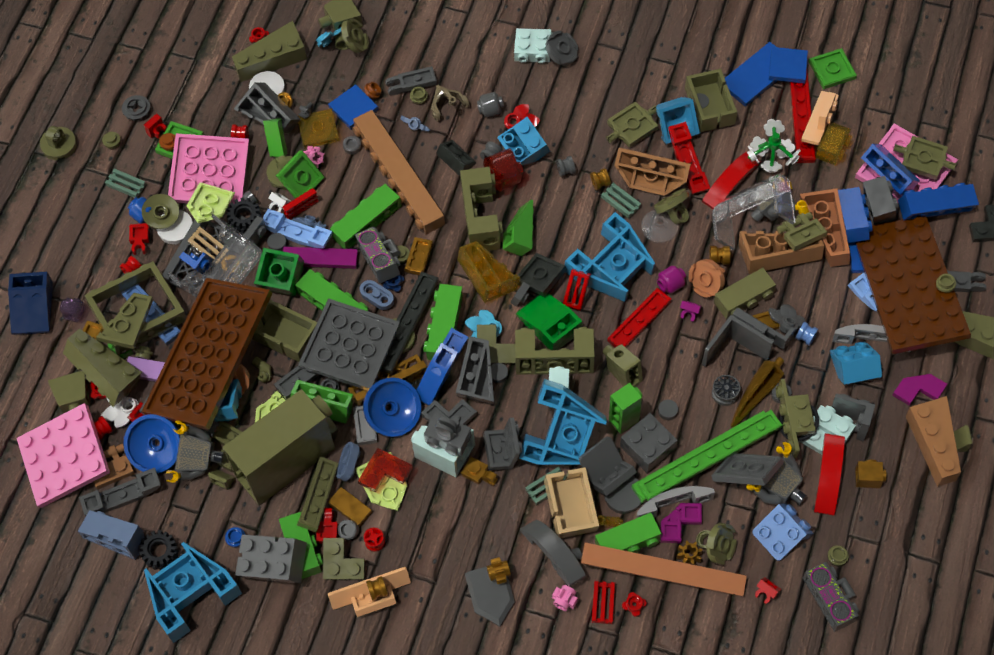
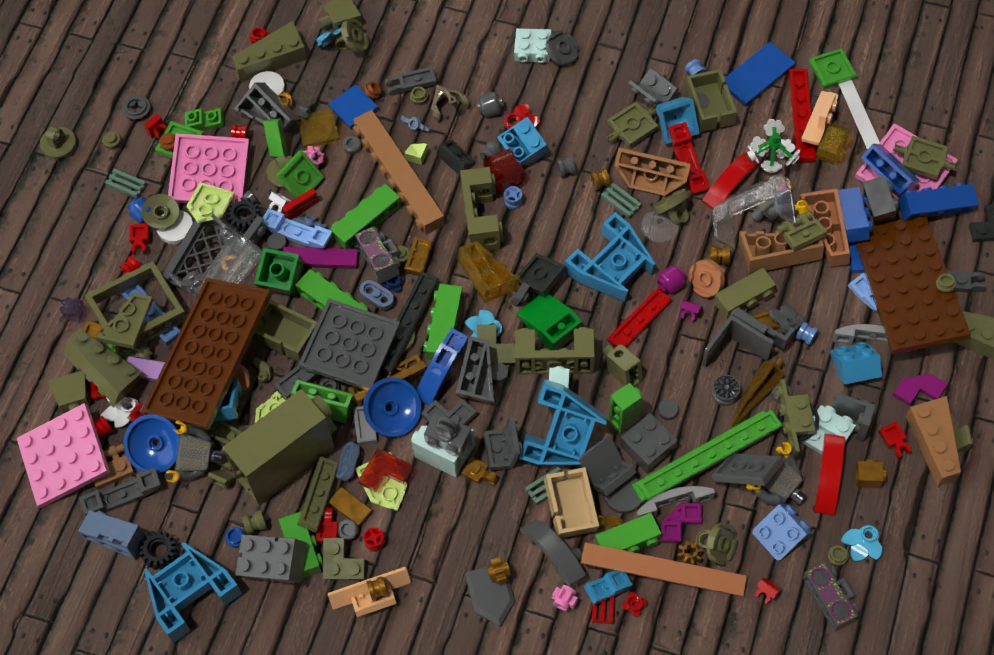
dark blue slope [8,272,53,335] -> none
blue bracket [179,251,213,274] -> none
tan tile [187,226,229,265] -> none
bright green slope [503,200,534,256] -> none
red tile [563,269,591,310] -> none
blue tile [769,47,808,83] -> none
none -> bright green slope [185,108,224,130]
none -> olive wheel [242,510,267,535]
none -> yellowish green slope [404,143,428,165]
none -> medium blue wheel [504,186,522,209]
none -> dark azure slope [584,571,633,605]
none -> dark grey bracket [628,68,679,105]
none -> medium blue wheel [685,59,707,75]
none -> white sticker [839,80,880,150]
none -> medium azure plate [841,525,882,561]
none -> red plate [878,421,911,458]

